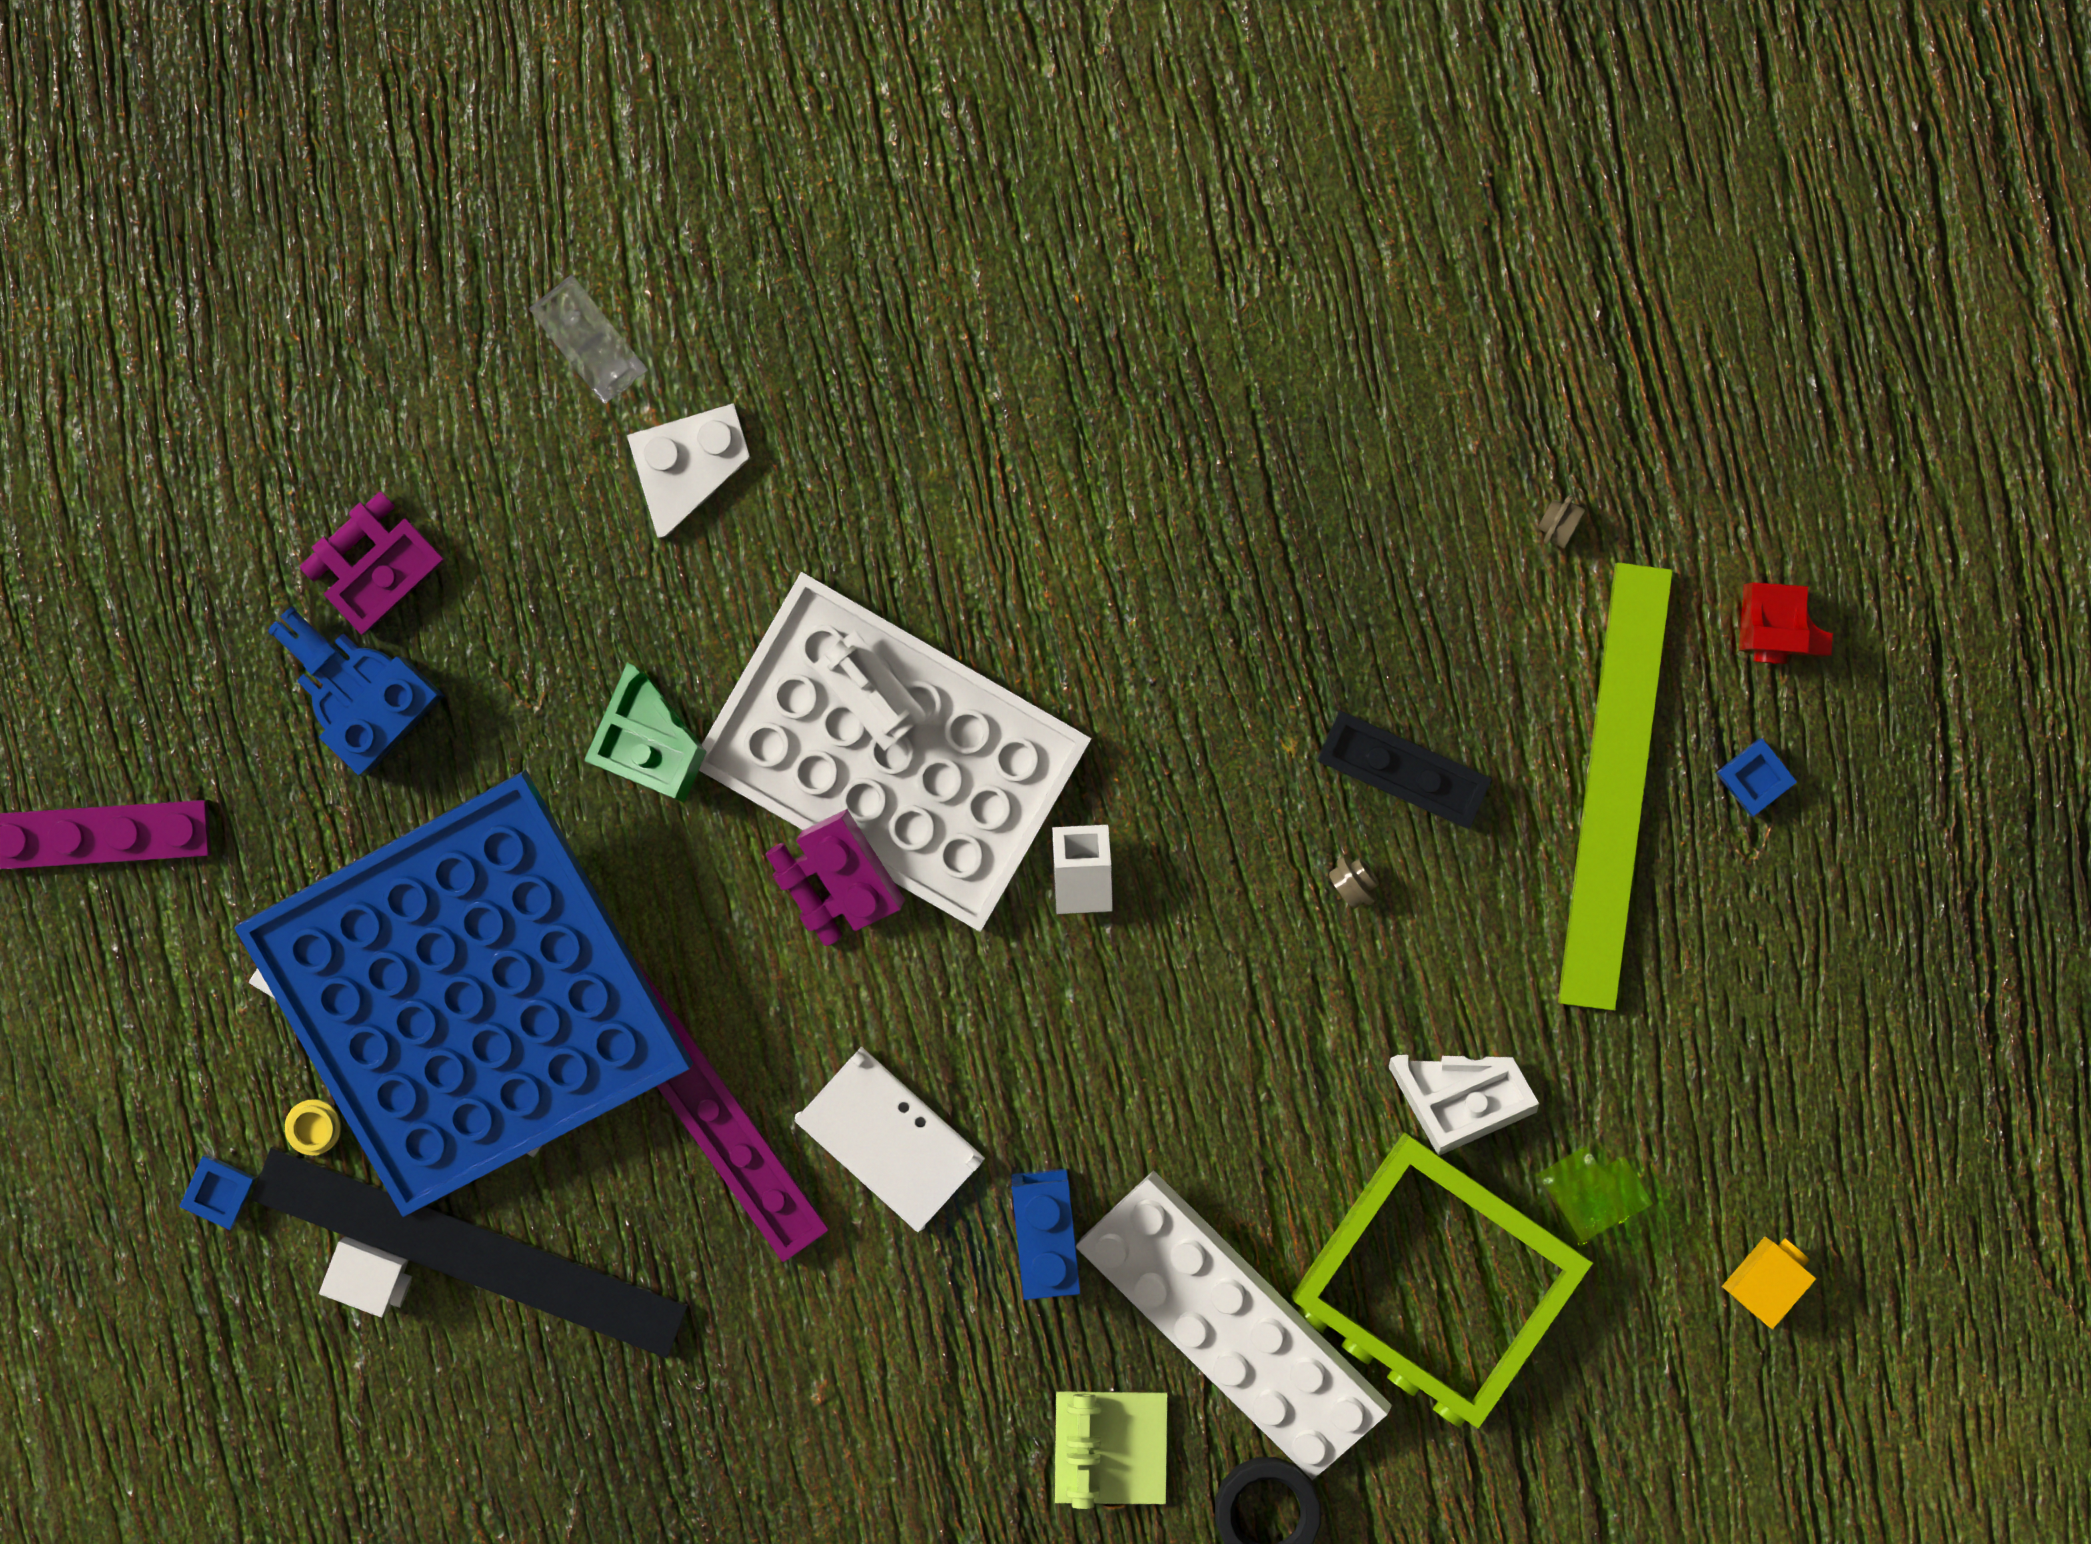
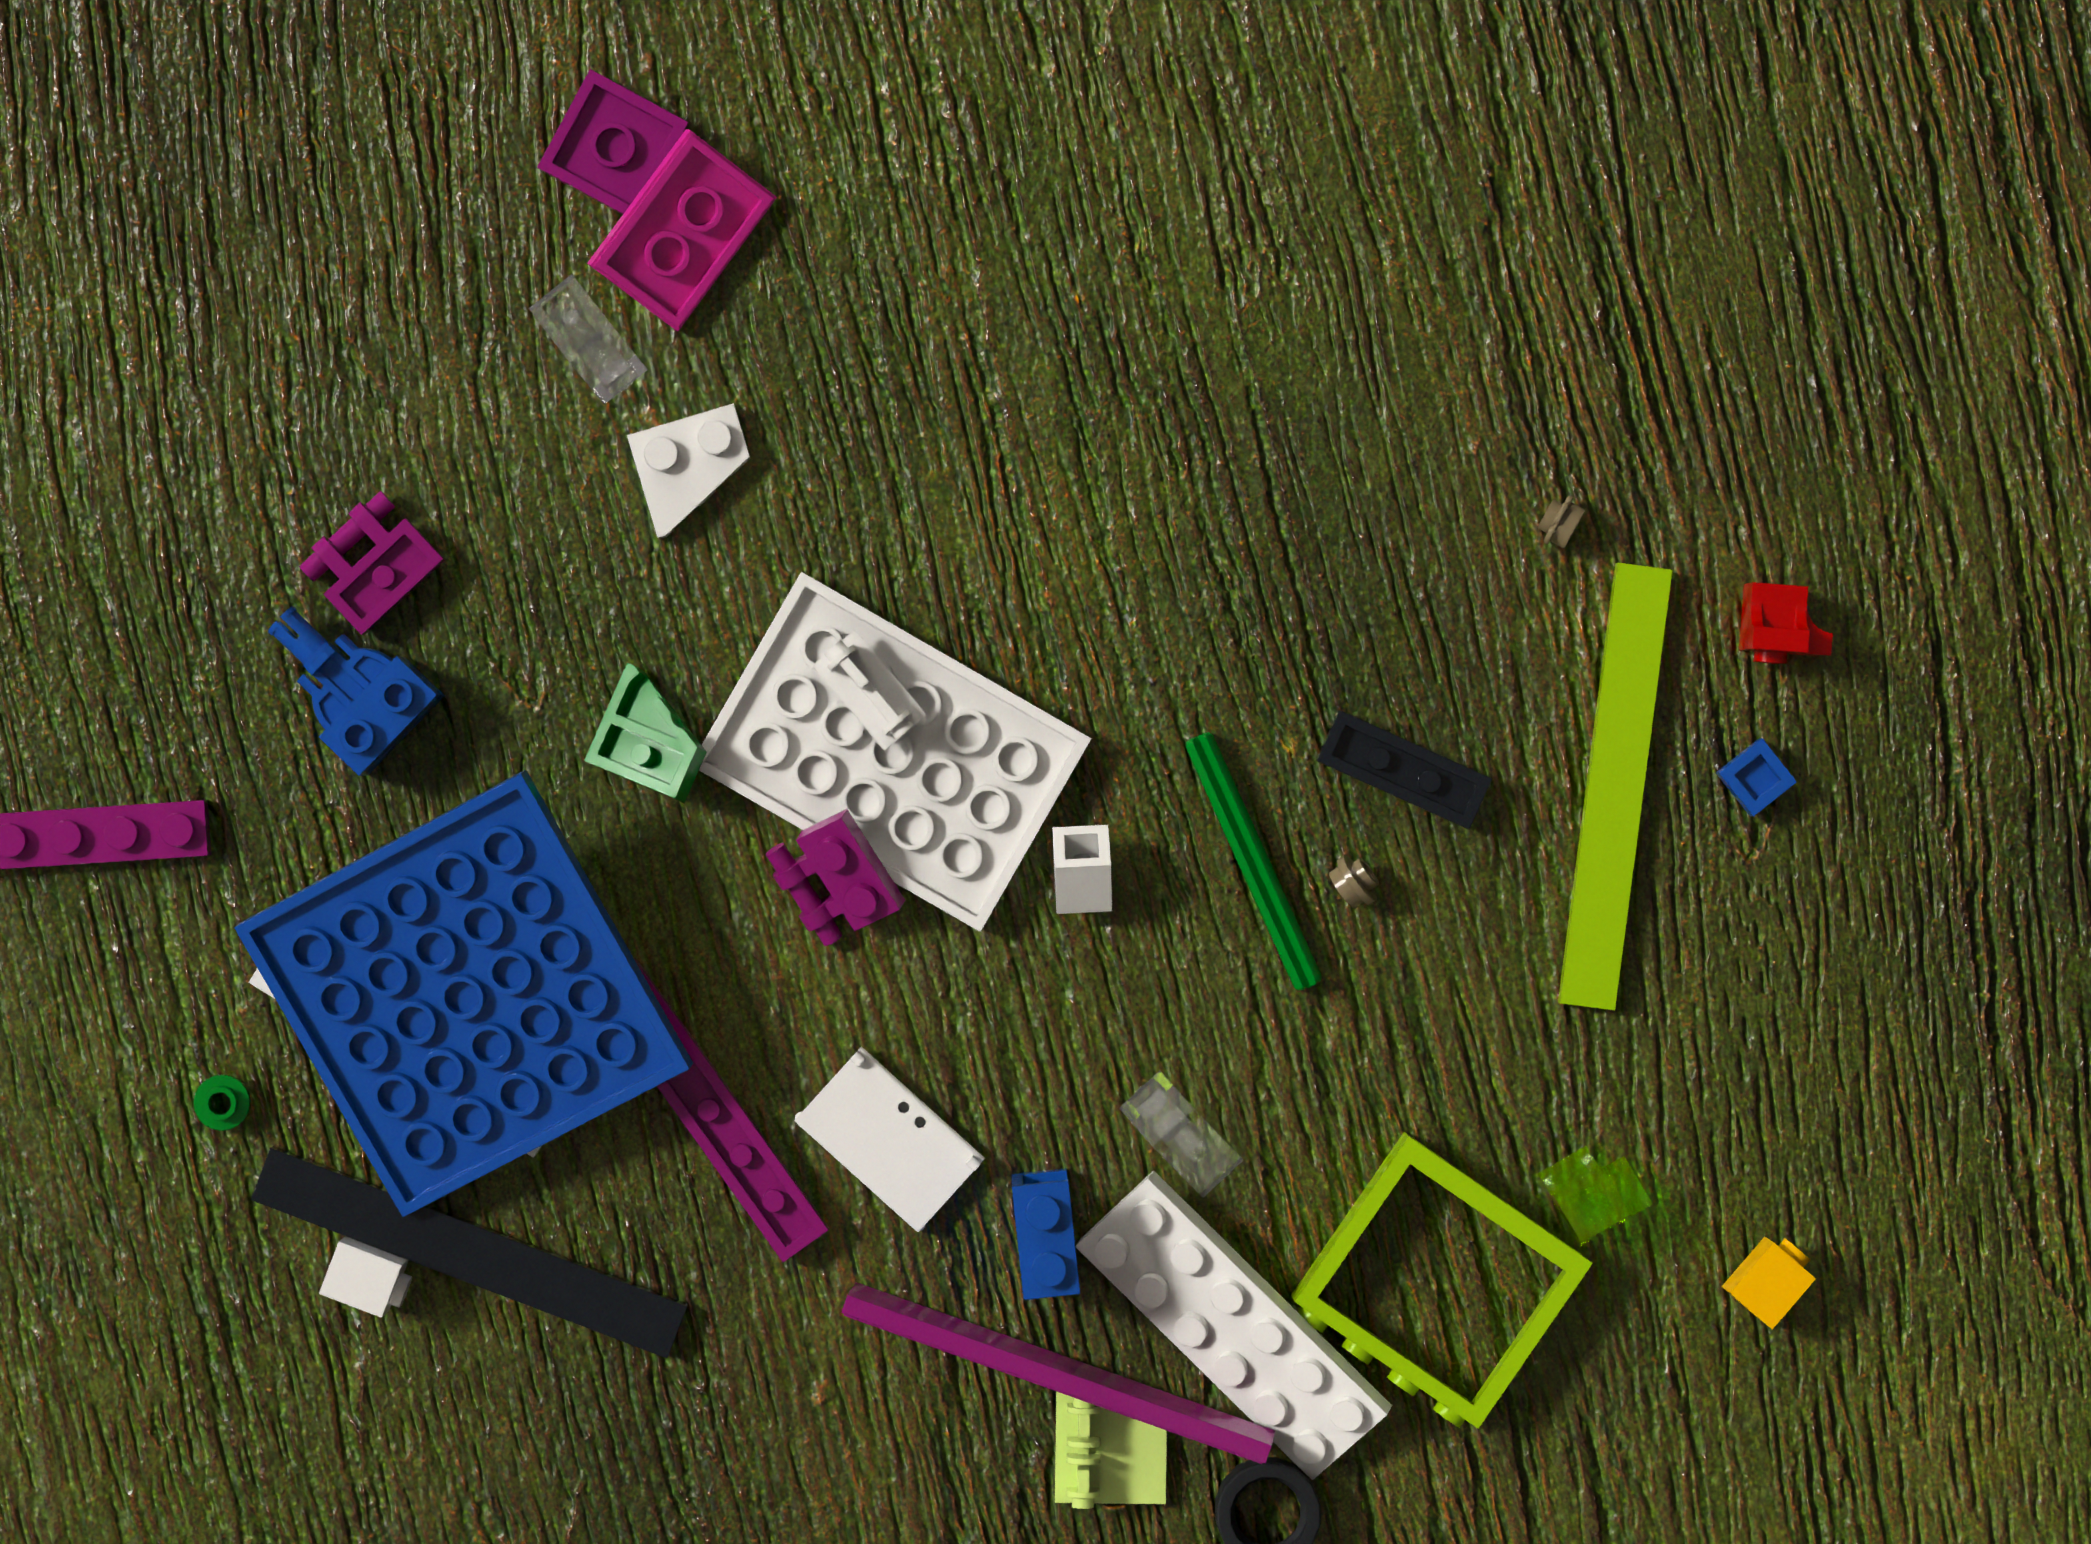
blue plate [179,1154,257,1230] -> none
light yellow plate [285,1099,342,1155] -> none
white wing [1389,1055,1539,1156] -> none
none -> green plate [194,1074,251,1131]
none -> magenta plate [537,69,690,215]
none -> dark pink tile [587,129,777,332]
none -> magenta tile [841,1282,1275,1464]
none -> clear slope [1119,1071,1244,1198]
none -> green axle [1186,732,1322,991]

